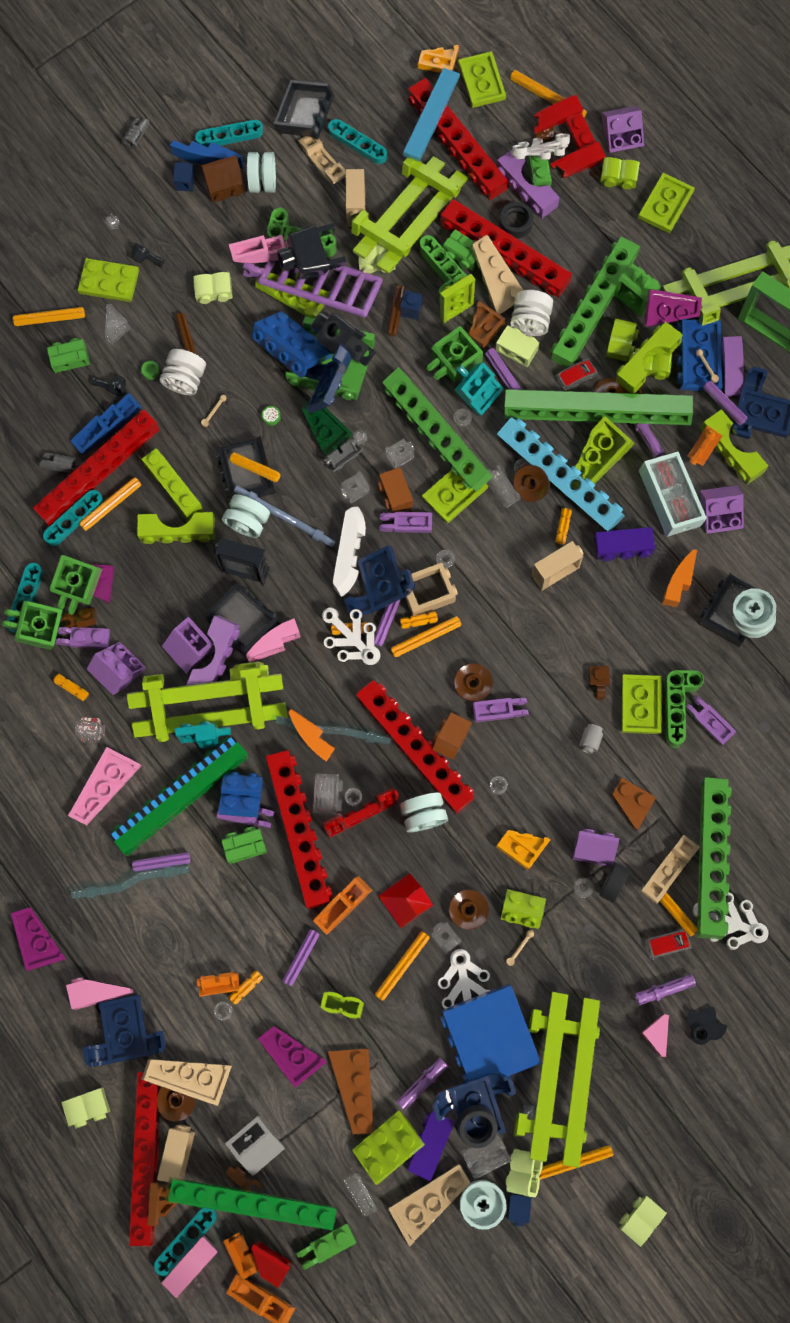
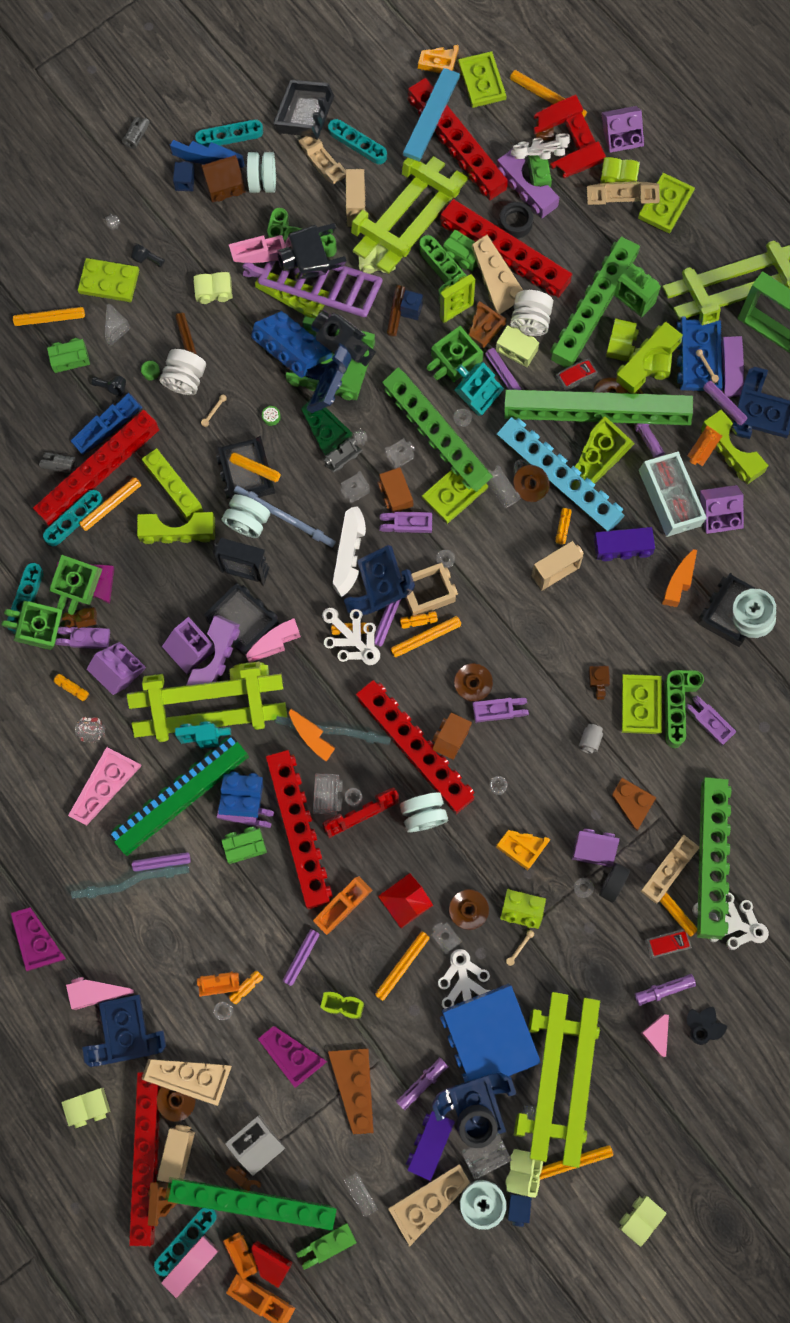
lime plate [352,1111,425,1185] -> none
magenta wing [644,289,702,327] -> none
none -> tan slope [587,182,660,205]

